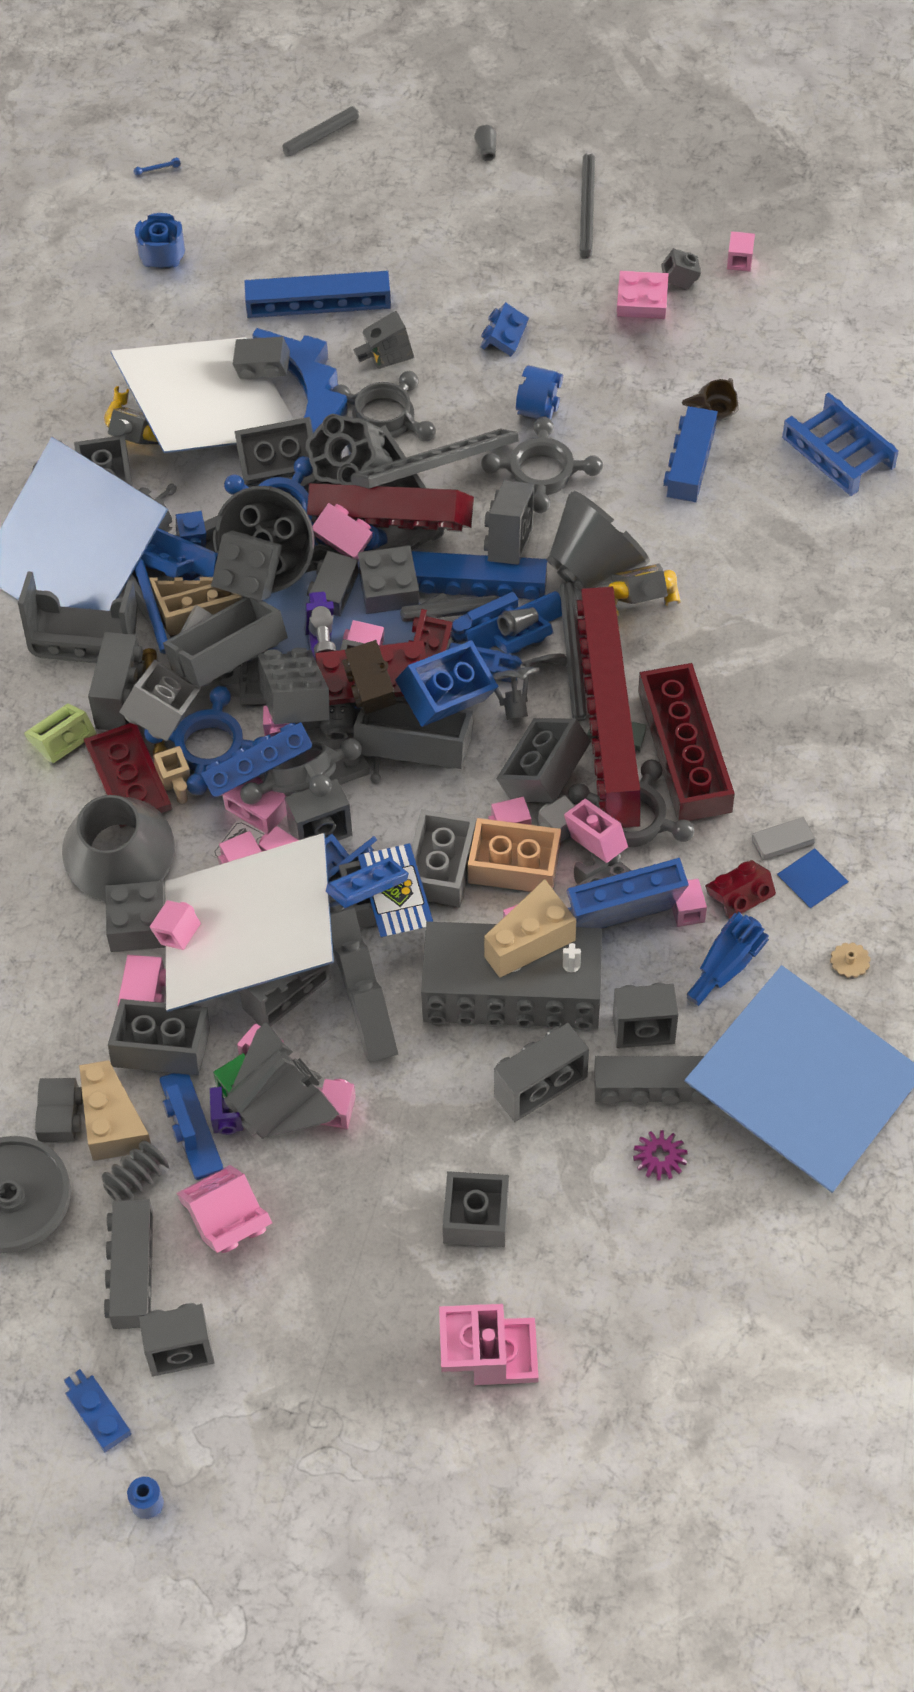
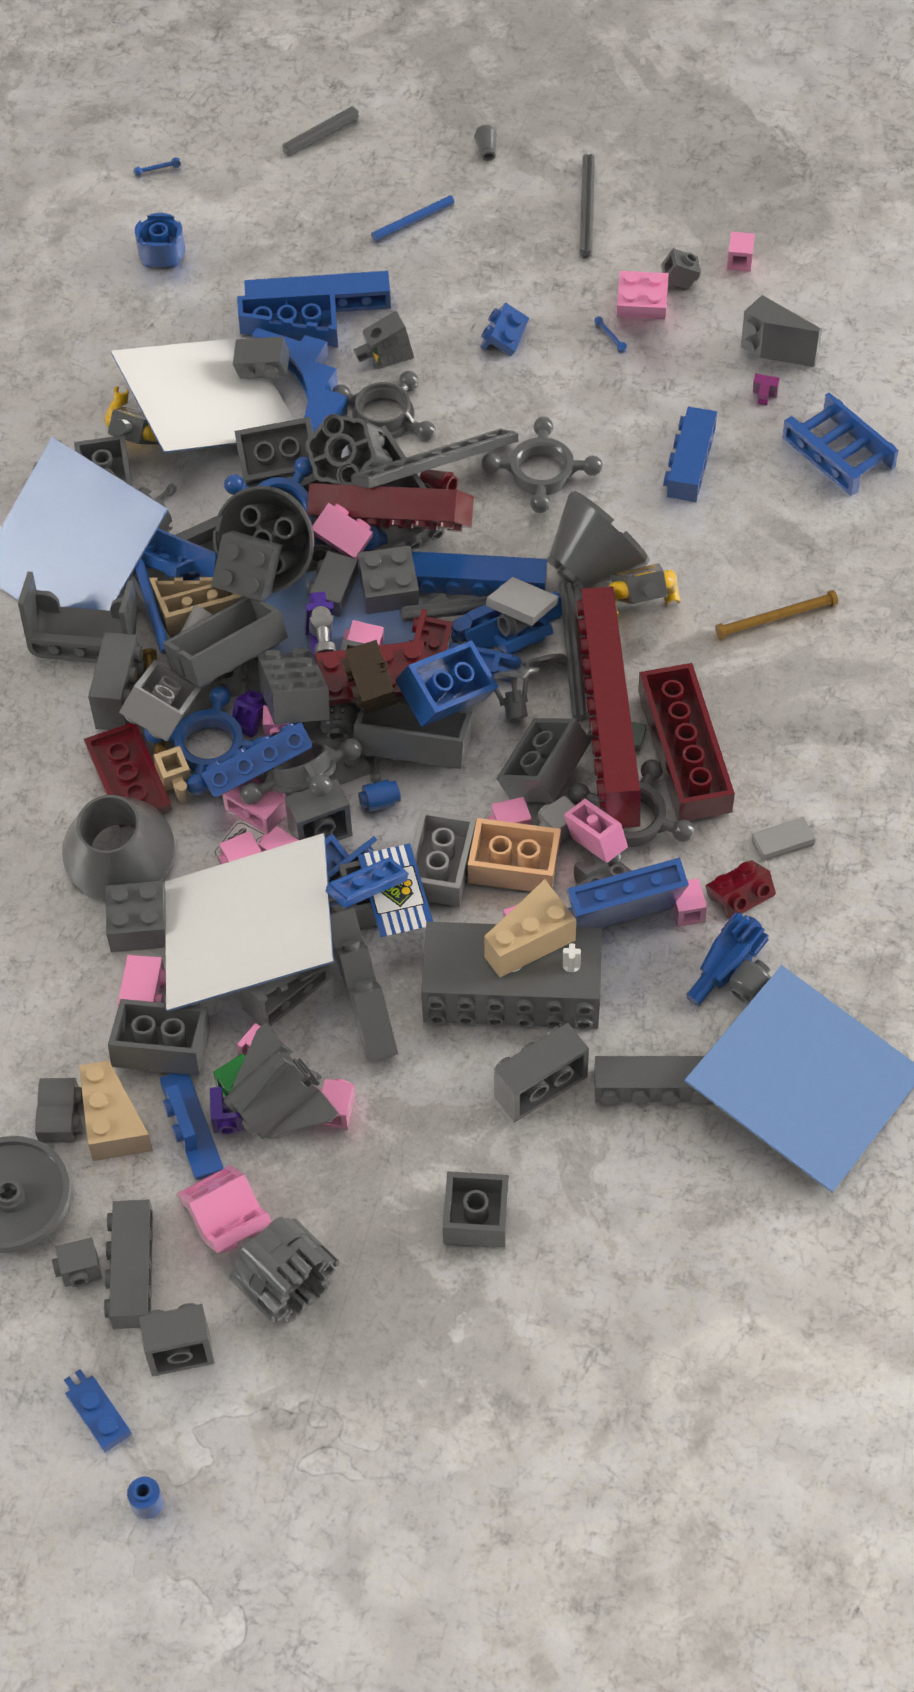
yellowish green tile [24,703,97,763] -> none
dark grey piece [101,1141,169,1201] -> none
bright pink brick [150,900,201,950] -> none
blue brick [175,511,206,548] -> none
bright pink bracket [439,1304,538,1385] -> none
dark grey brick [484,481,534,565] -> none
blue brick [516,365,563,419] -> none
dark grey brick [613,983,678,1048] -> none
magenta gear [633,1130,688,1181] -> none
dark brown piece [682,378,739,421] -> none
blue sticker [777,848,849,908] -> none
tan piece [830,942,871,978] -> none
none -> dark grey brick [52,1237,102,1287]
none -> dark grey piece [229,1217,339,1324]
none -> dark purple bracket [232,690,267,738]
none -> blue wedge [237,290,338,348]
none -> blue brick [358,779,401,812]
none -> blue bar [371,195,454,241]
none -> dark red cone [420,469,459,490]
none -> light grey tile [486,577,559,625]
none -> blue hinge [594,316,627,353]
none -> pearl gold bar [715,590,838,640]
none -> dark grey head [729,959,771,1004]
none -> dark grey slope [740,295,822,367]
none -> magenta tile [753,373,780,405]

